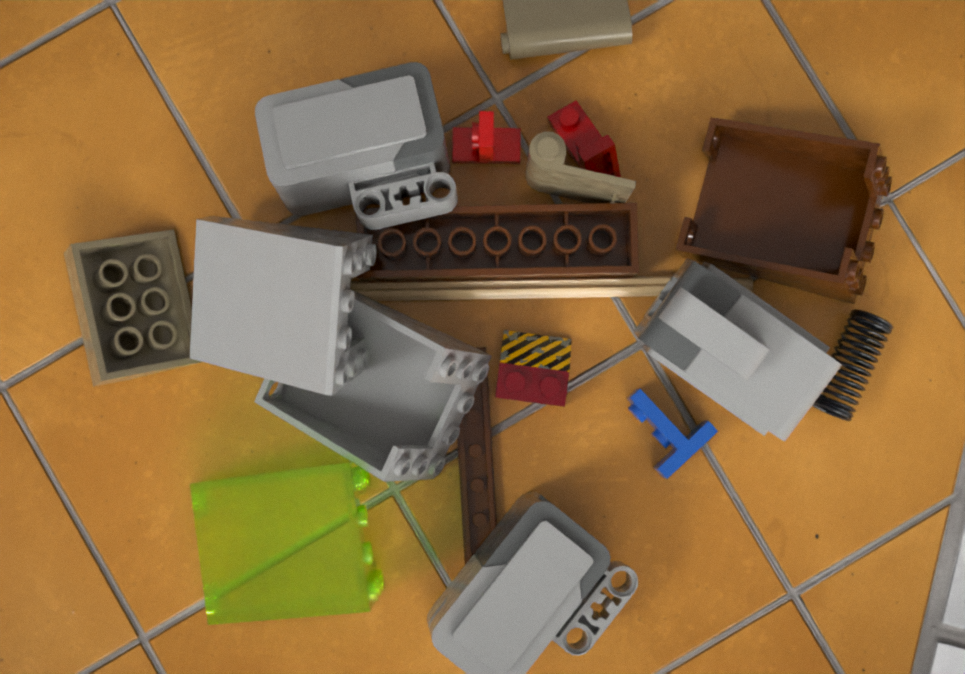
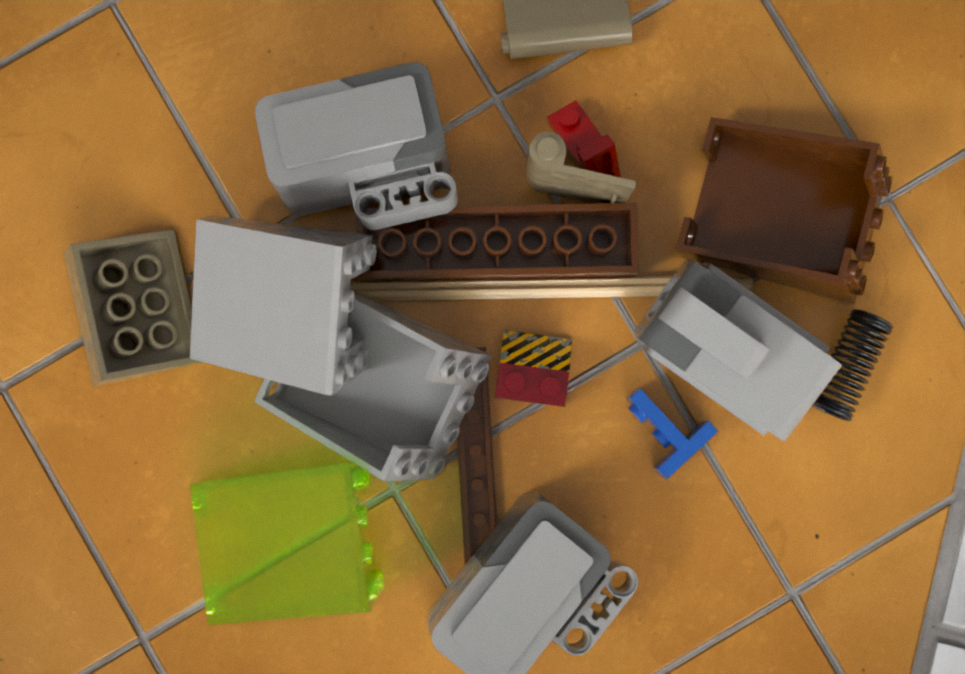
red bracket [452,111,521,164] -> none

